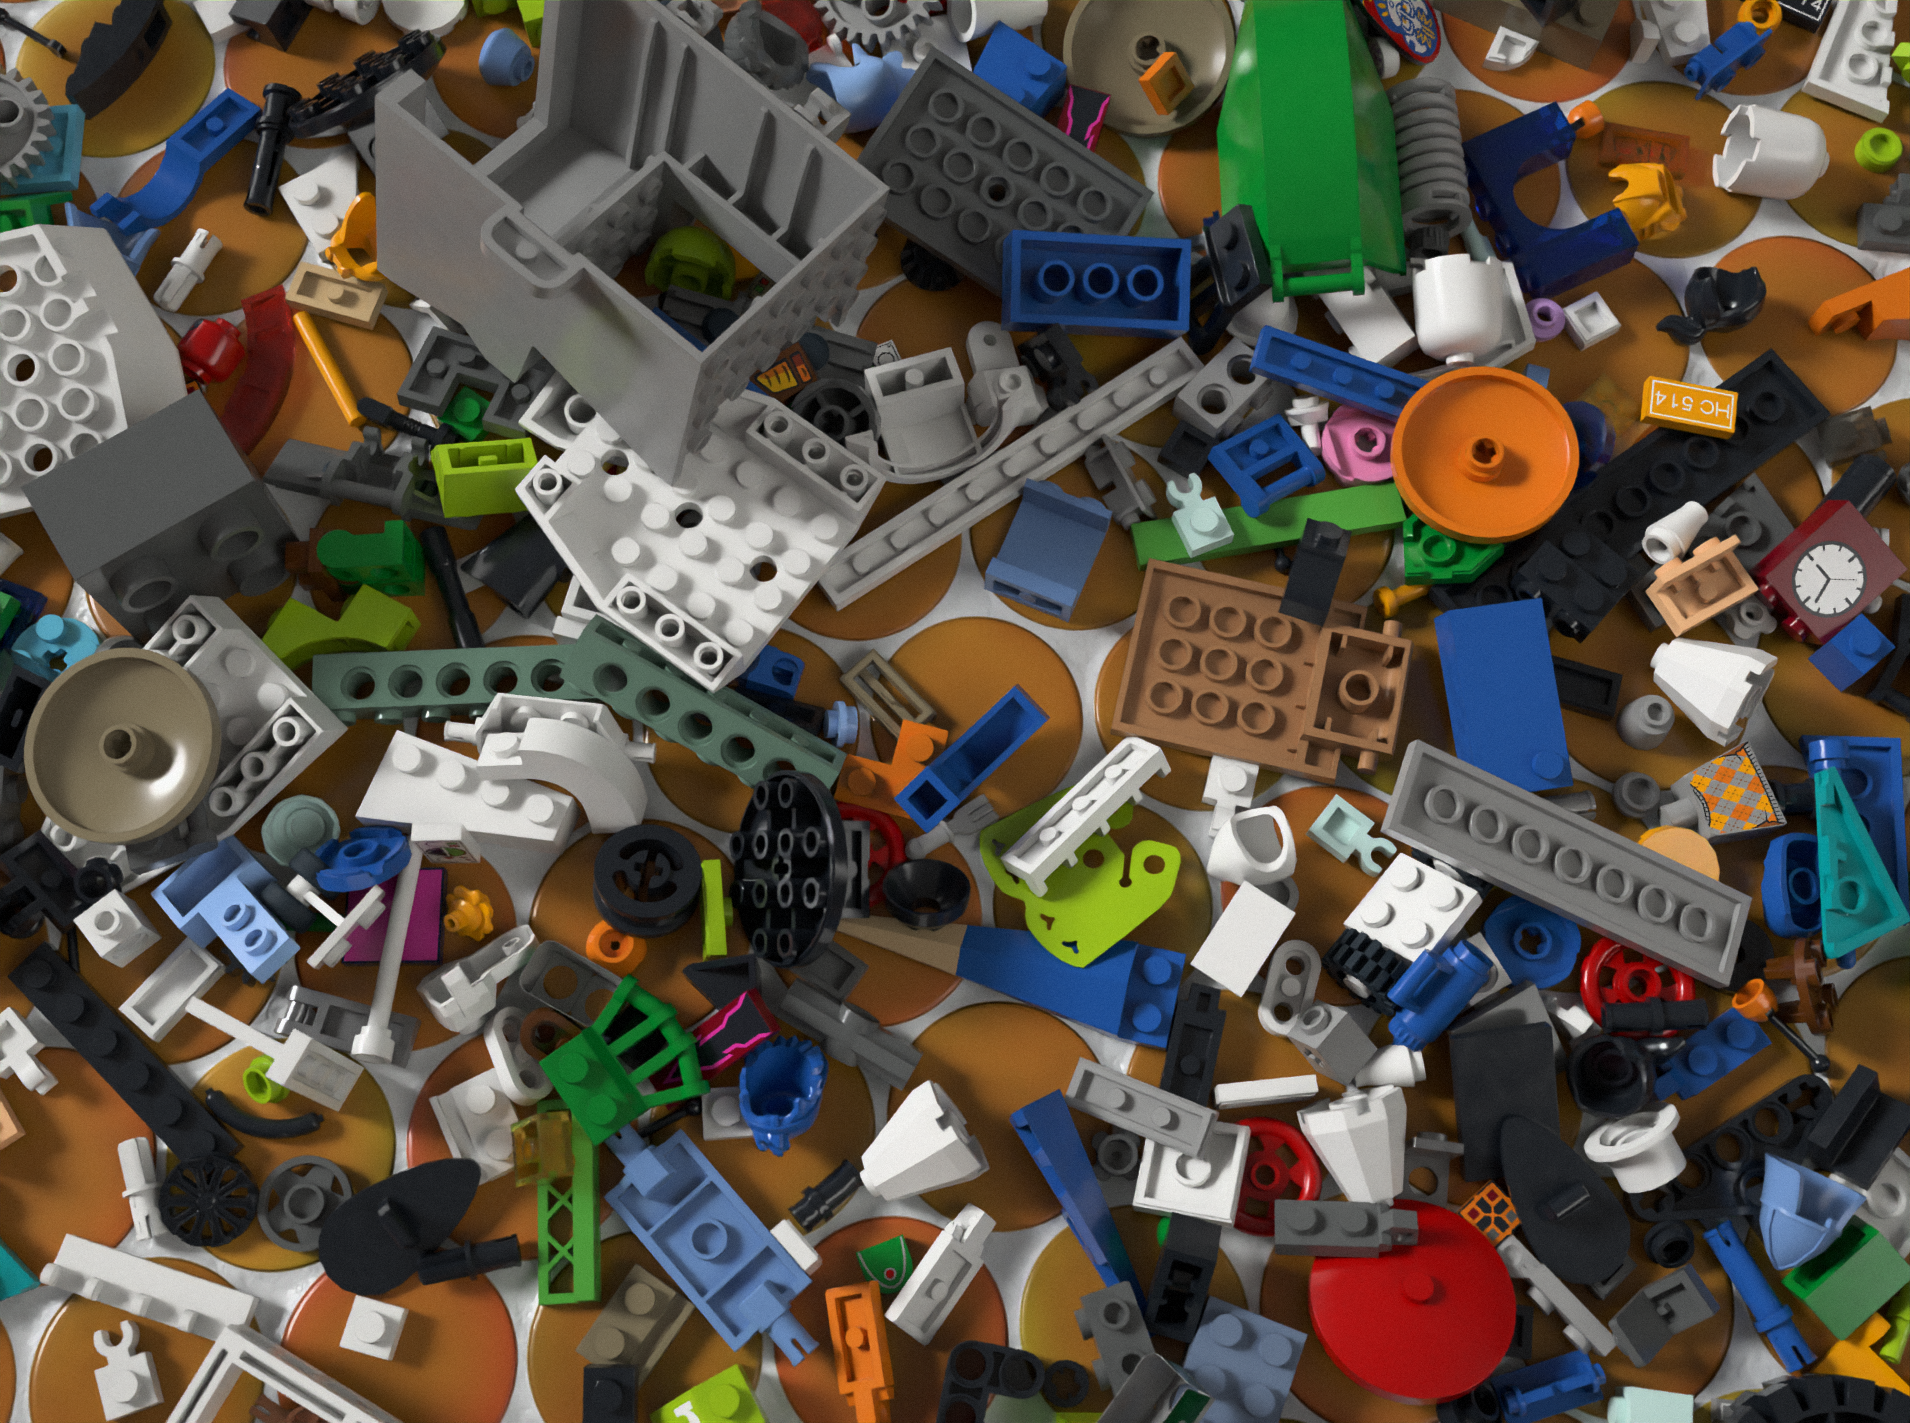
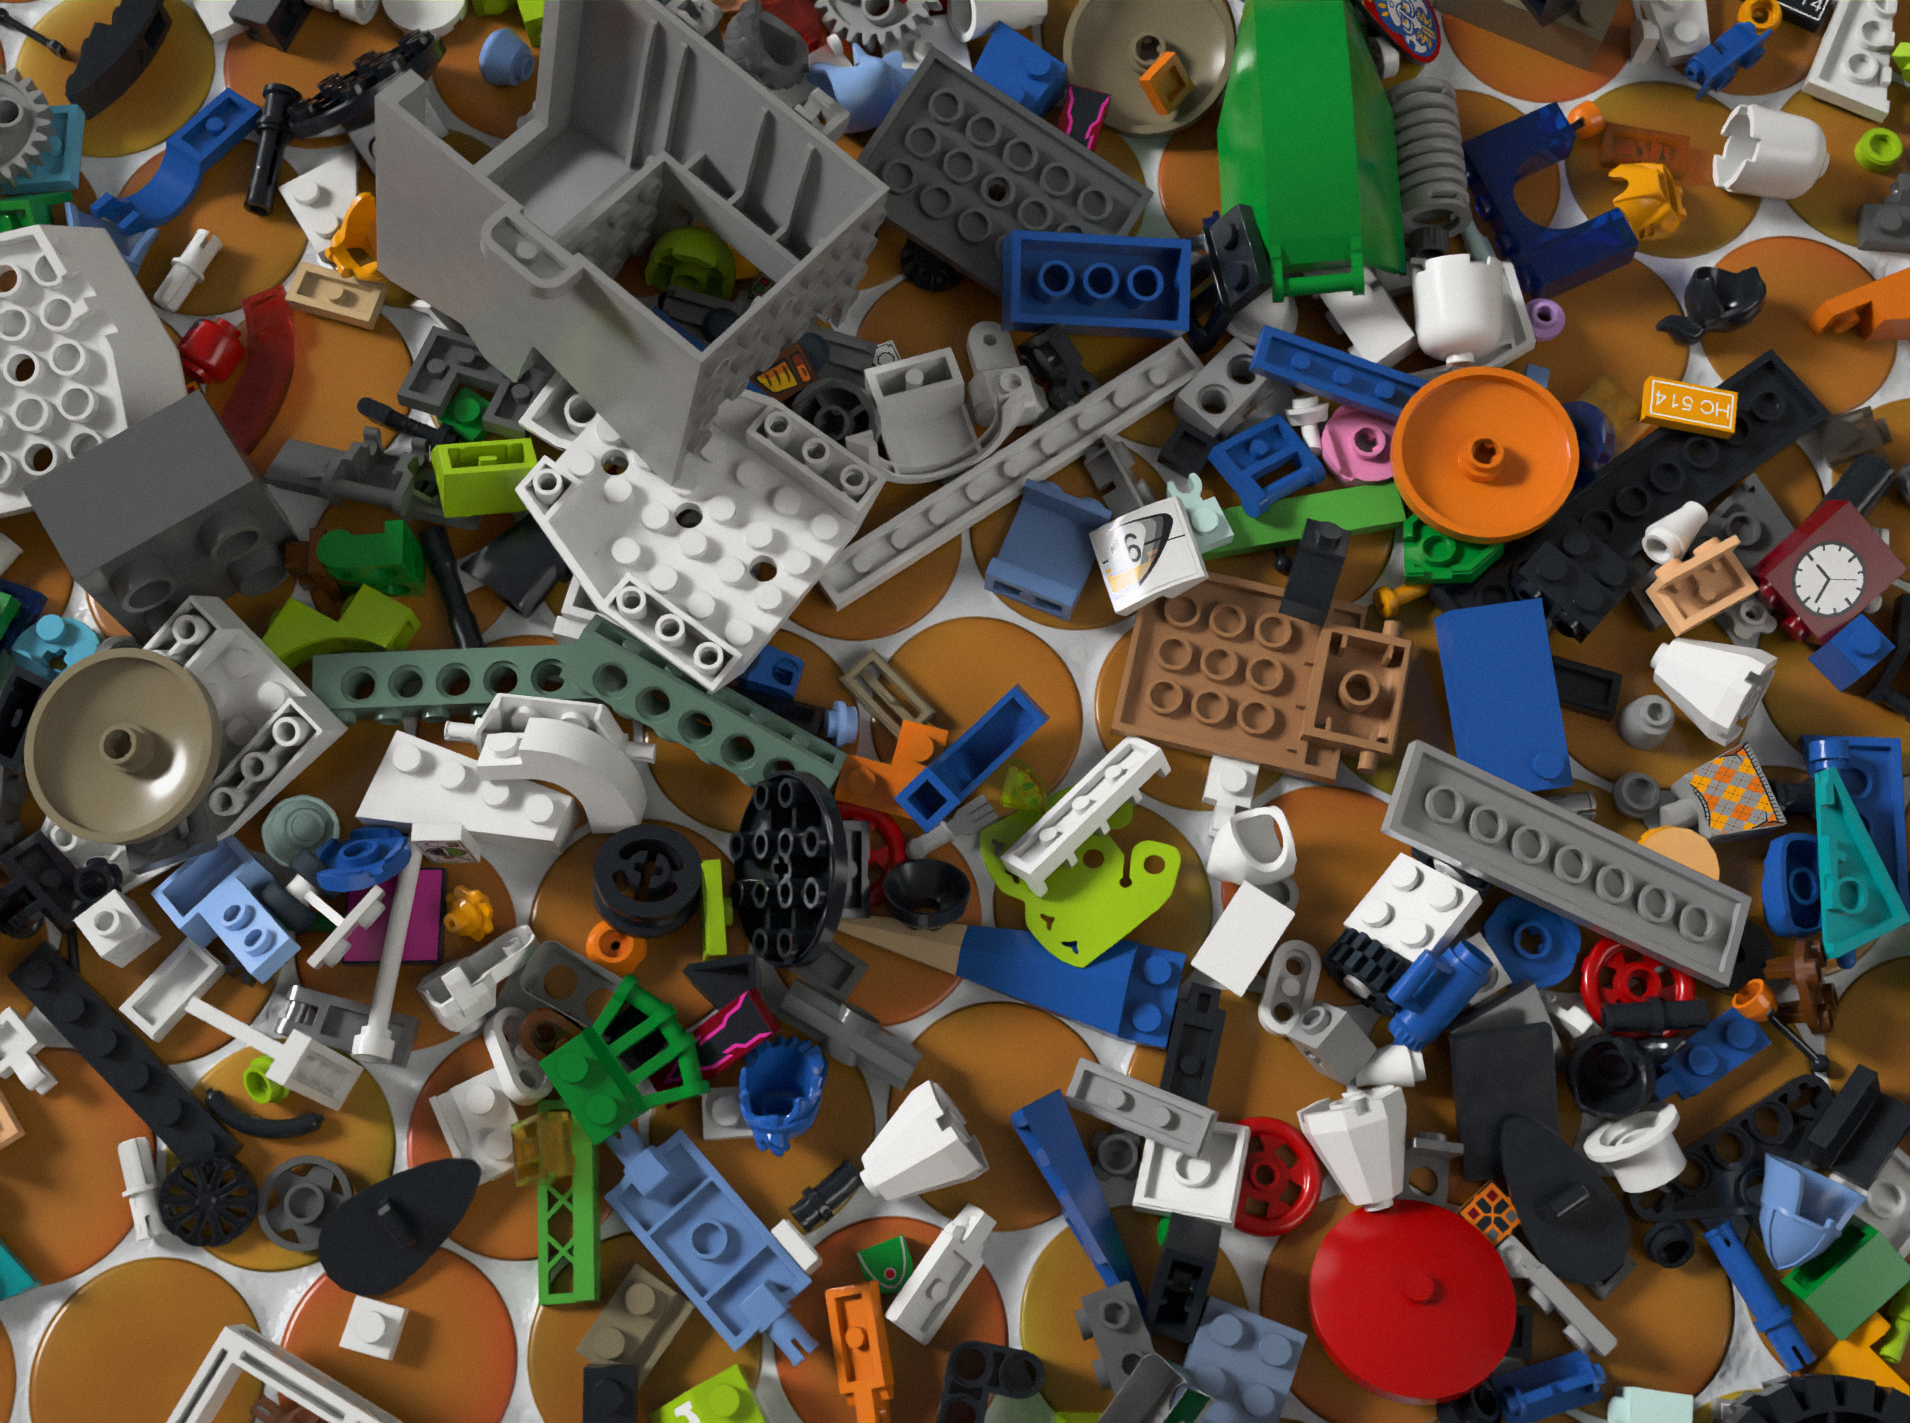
white hinge [40,1234,260,1341] -> none
white plate [93,1320,164,1421] -> none
light orange bar [292,311,367,428] -> none
black axle [417,1234,522,1285] -> none
black hinge [607,1097,702,1156] -> none
black bush [1042,1360,1089,1408] -> none
white tile [1211,1074,1318,1110] -> none
dark grey hinge [1274,1200,1418,1258] -> none
light aqua plate [1306,794,1397,877] -> none
white tile [1482,26,1539,71] -> none
white tile [1562,291,1622,351] -> none
dark grey bracket [1608,1263,1721,1368] -> none
none -> clear neon green tile [1000,758,1049,815]
none -> white slope [1089,496,1209,617]

